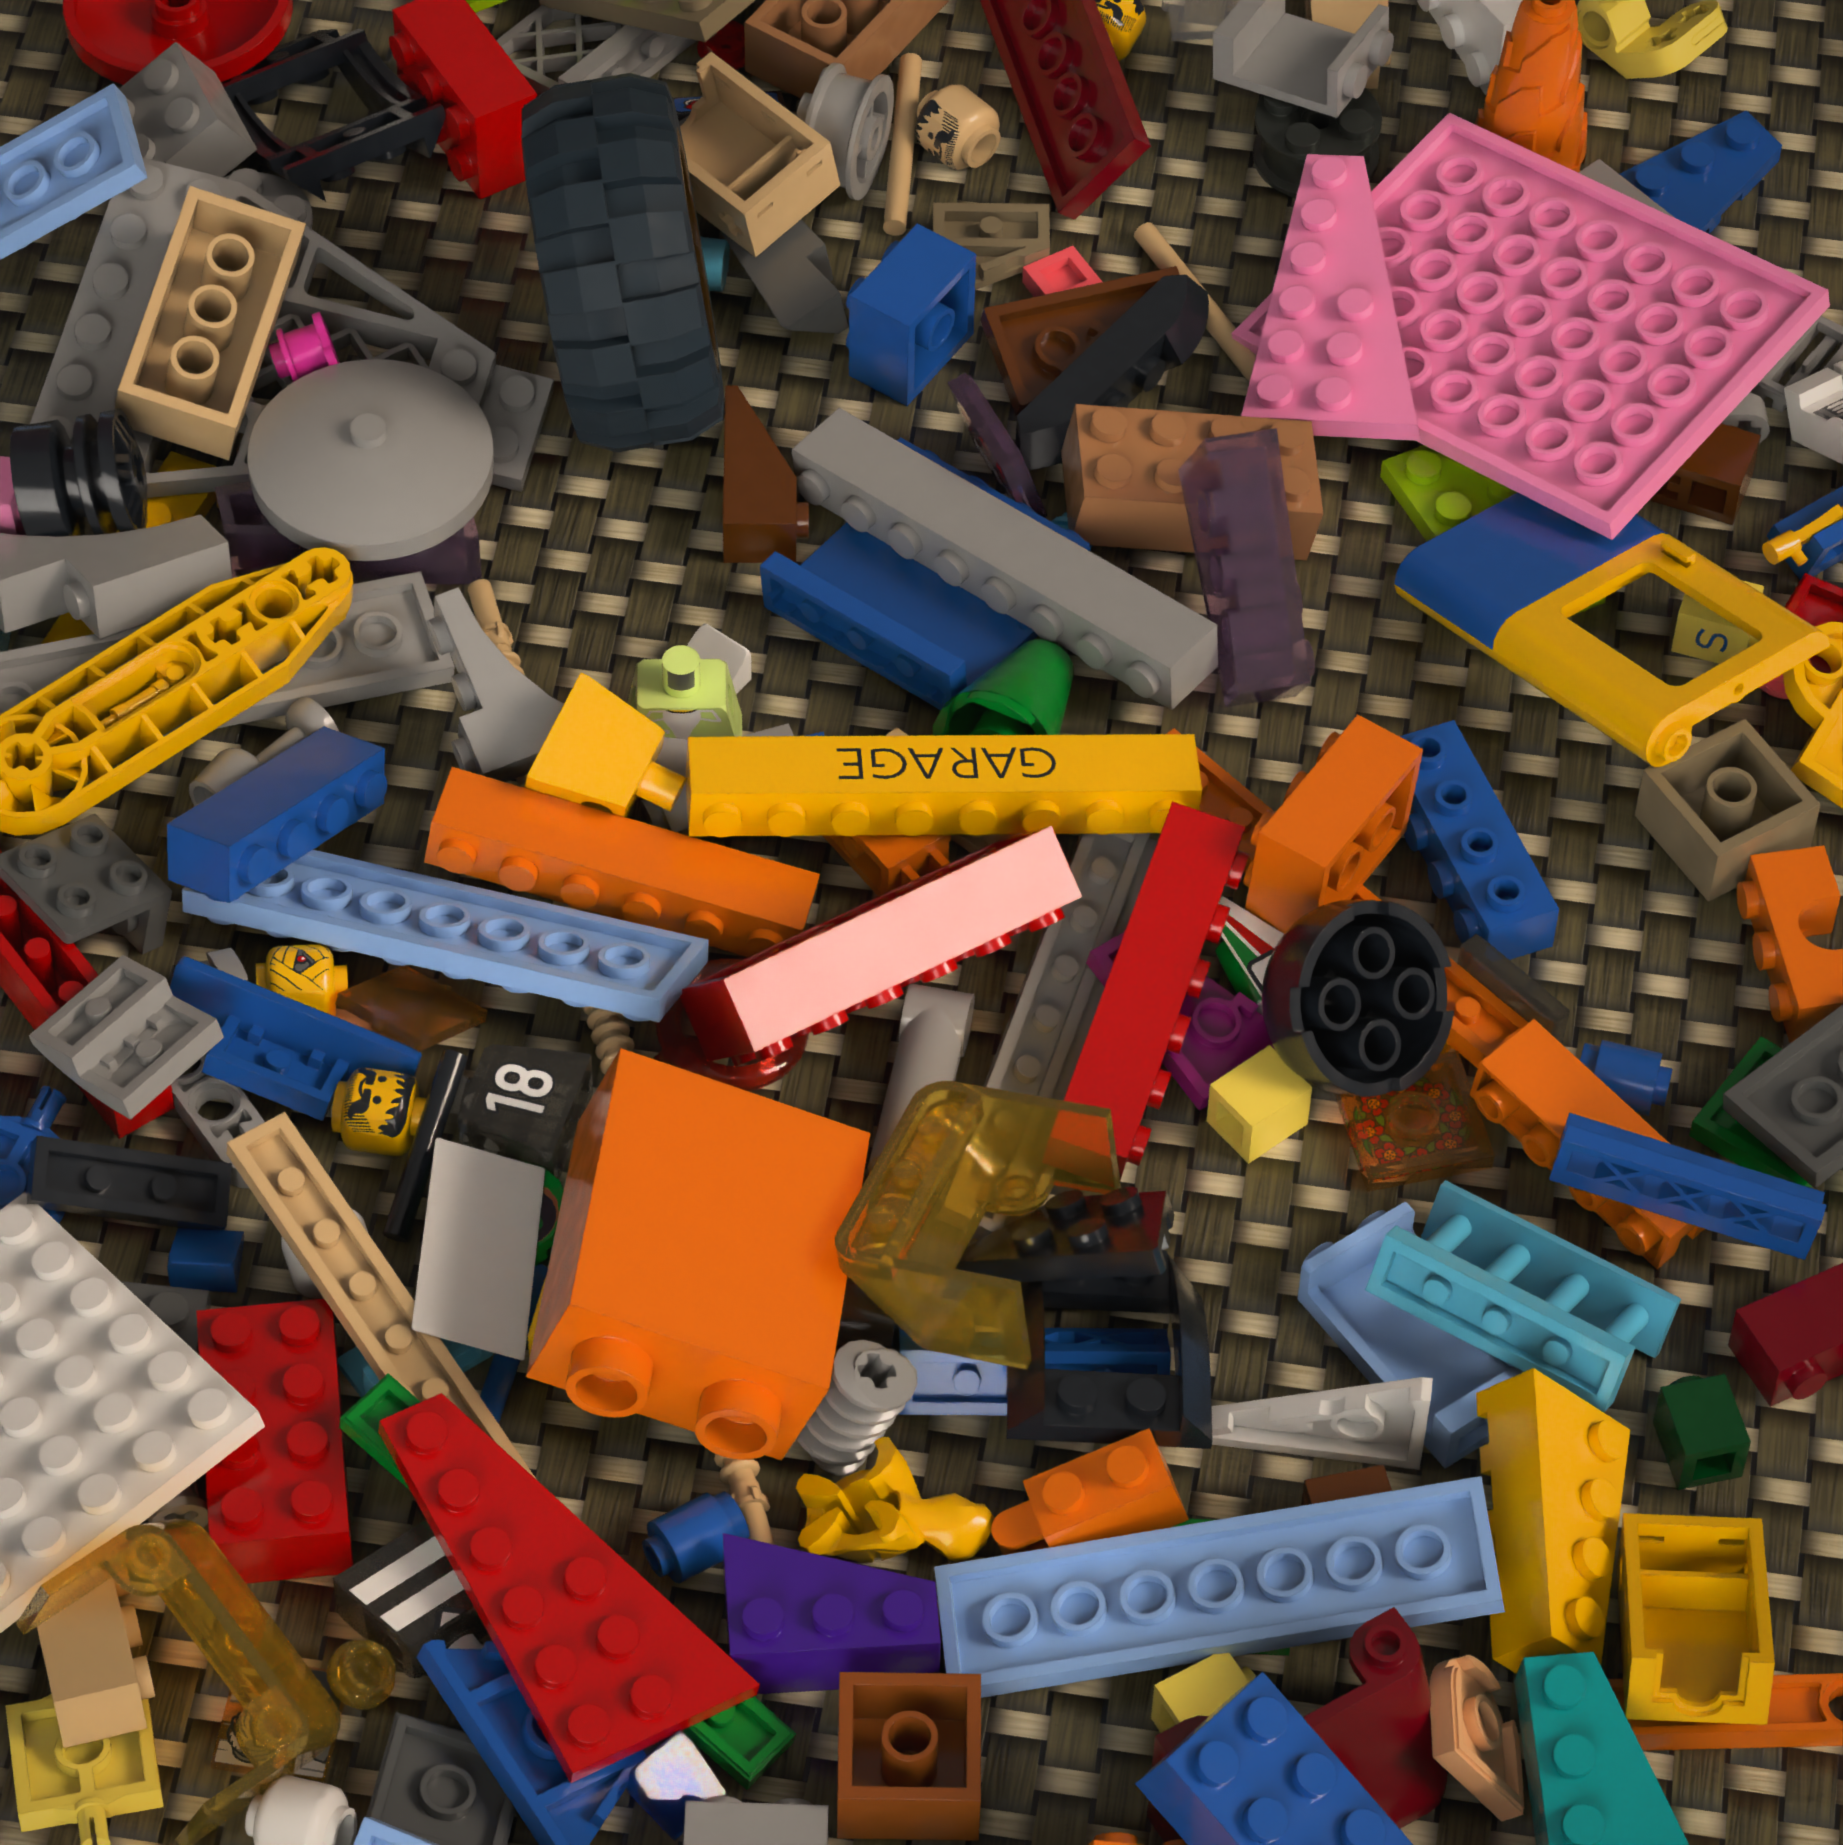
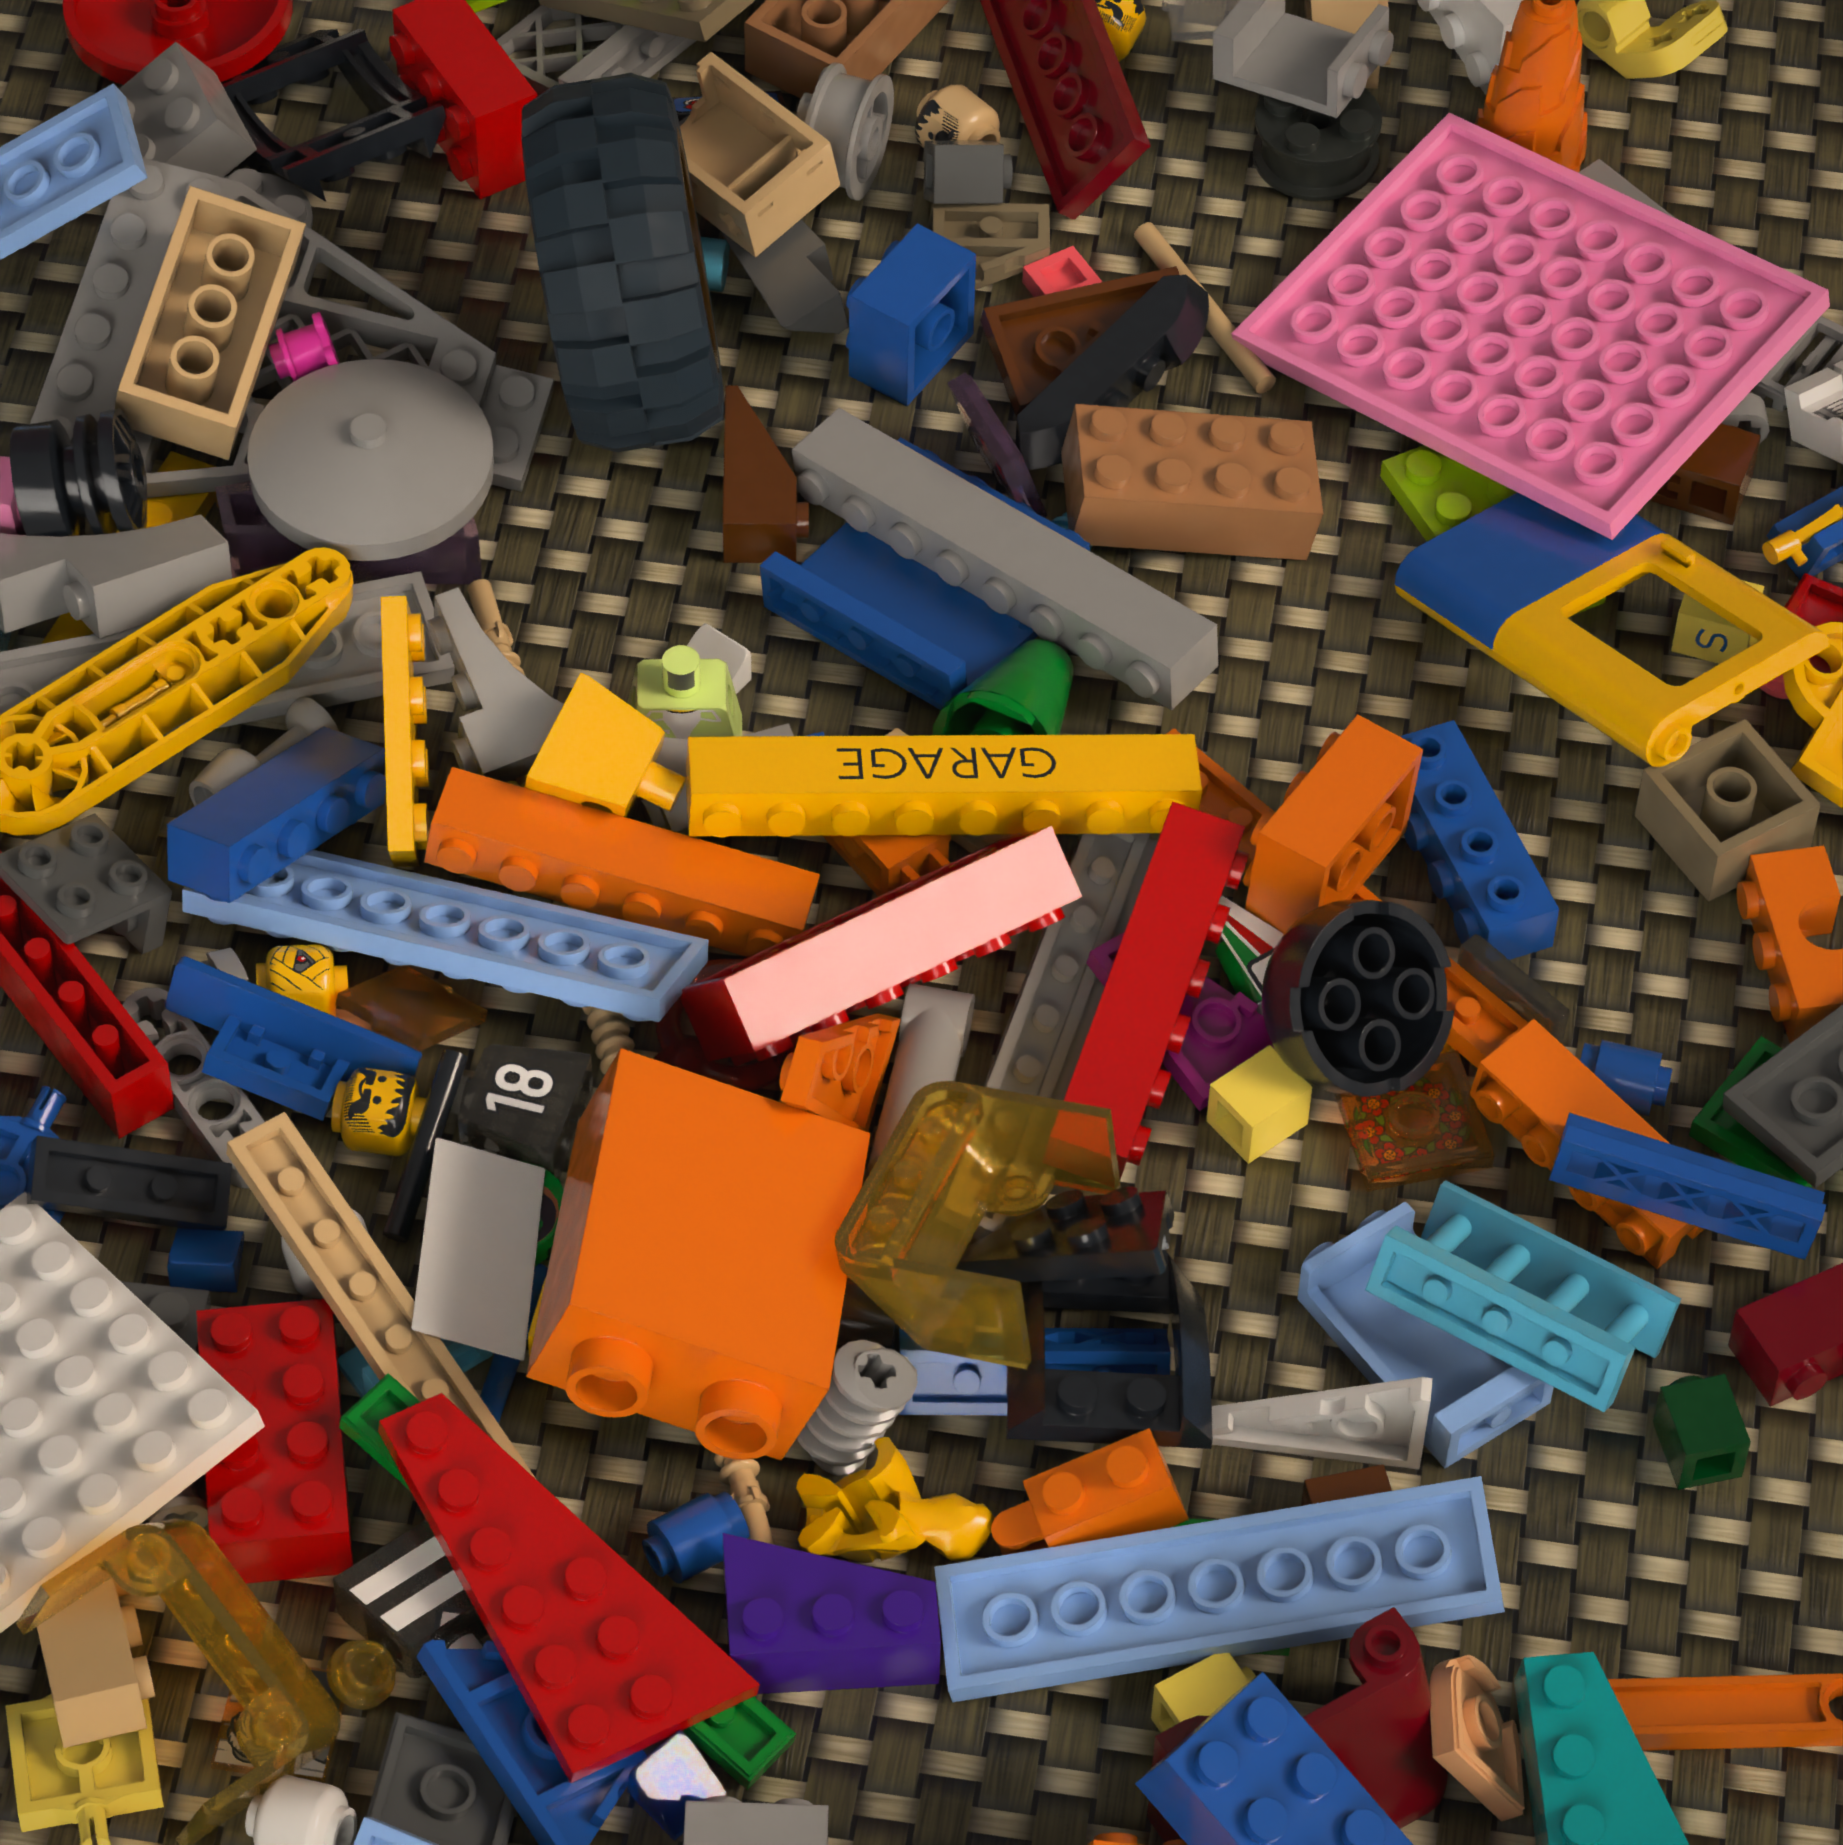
light grey slope [29,955,224,1120] -> none
red plate [697,20,745,70] -> none
dark orange brick [837,1672,981,1840] -> none
tan bar [883,53,922,236] -> none
wedge [1178,428,1315,707] -> none
bright pink wing [1241,154,1421,441] -> none
yellow wedge [1476,1368,1630,1674] -> none
yellow piece [1617,1513,1775,1725] -> none
blue wing [1620,110,1782,234] -> none
none -> yellow plate [381,596,430,867]
none -> orange wing [779,1013,901,1132]
none -> dark grey brick [924,140,1013,204]

